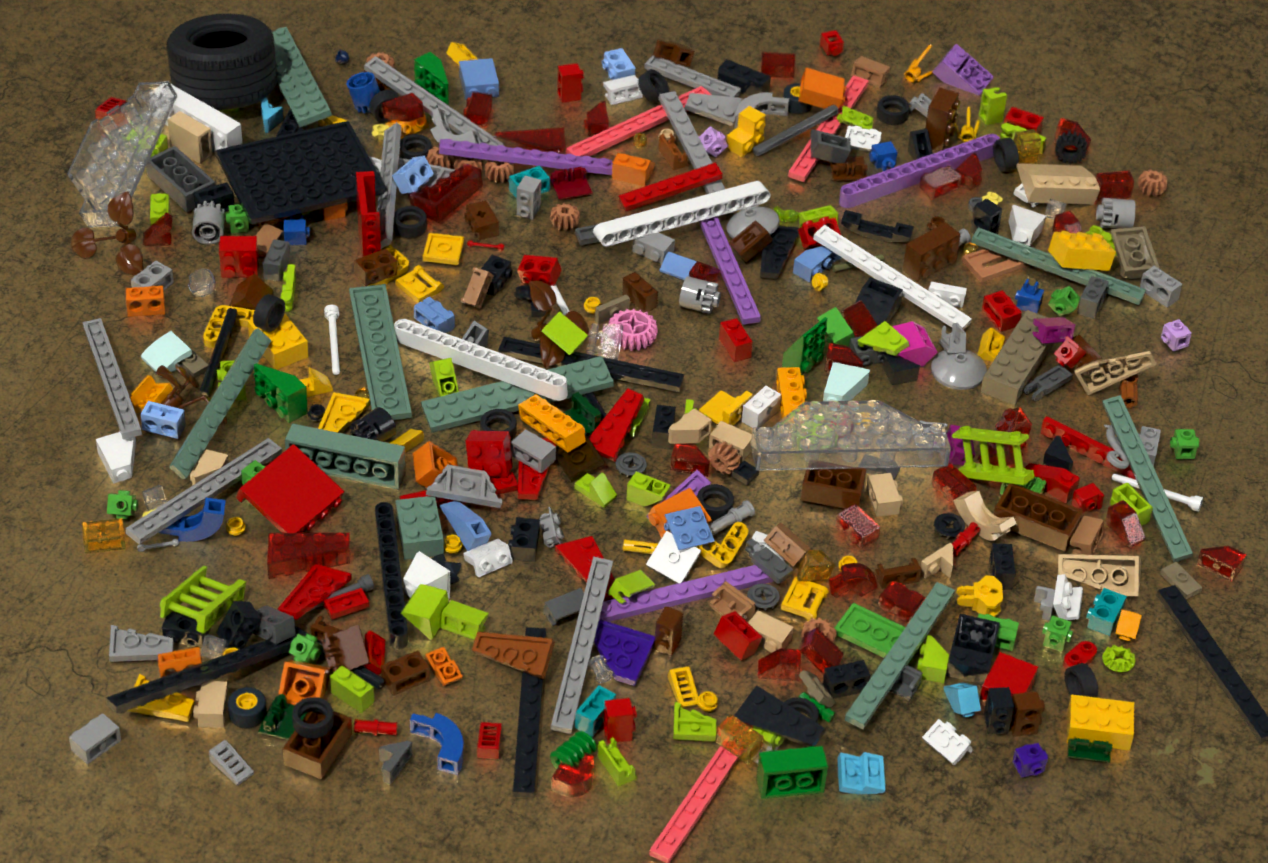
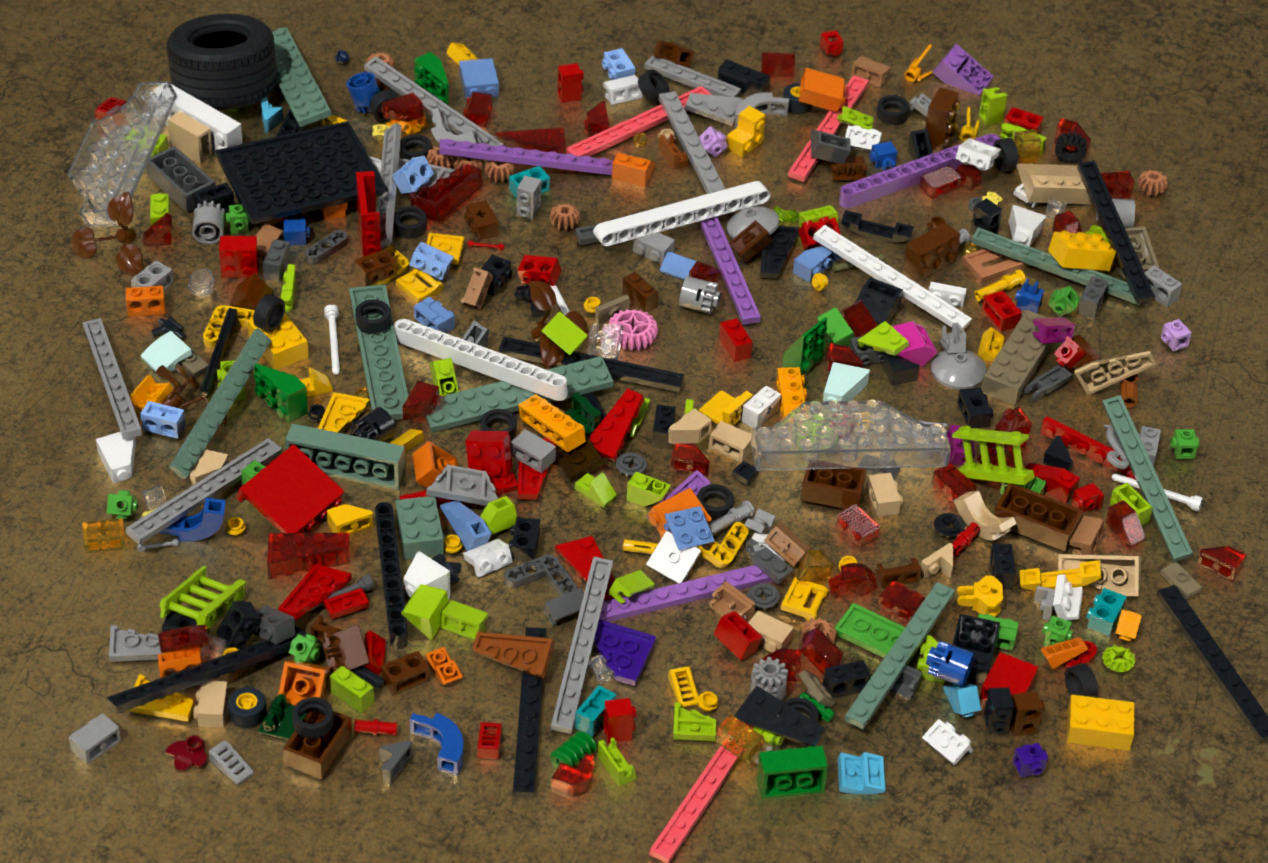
light grey hinge [540,507,564,548] -> none
dark red hinge [549,166,593,200] -> none
red plate [618,162,723,212] -> none
reddish brown brick [654,606,684,655] -> none
nougat gear [708,441,741,475] -> none
dark grey axle [753,105,839,156] -> none
dark green hinge [1068,737,1112,763] -> none
none -> black piece [150,317,186,341]
none -> clear red brick [158,624,209,653]
none -> dark red plate [165,735,207,771]
none -> dark grey beam [305,230,348,265]
none -> yellow slope [327,504,374,539]
none -> black tyre [356,299,391,333]
none -> clear red slope [402,380,441,420]
none -> light blue brick [409,242,454,280]
none -> lime slope [480,496,517,536]
none -> dark grey beam [504,554,577,596]
none -> light grey bracket [745,509,776,534]
none -> light grey gear [750,657,788,701]
none -> blue gear [926,641,975,687]
none -> white plate [955,138,1001,170]
none -> black brick [957,387,993,428]
none -> yellow pin [974,269,1026,302]
none -> yellow slope [1020,560,1101,591]
none -> orange slope [1040,637,1088,669]
none -> black plate [1077,161,1155,304]

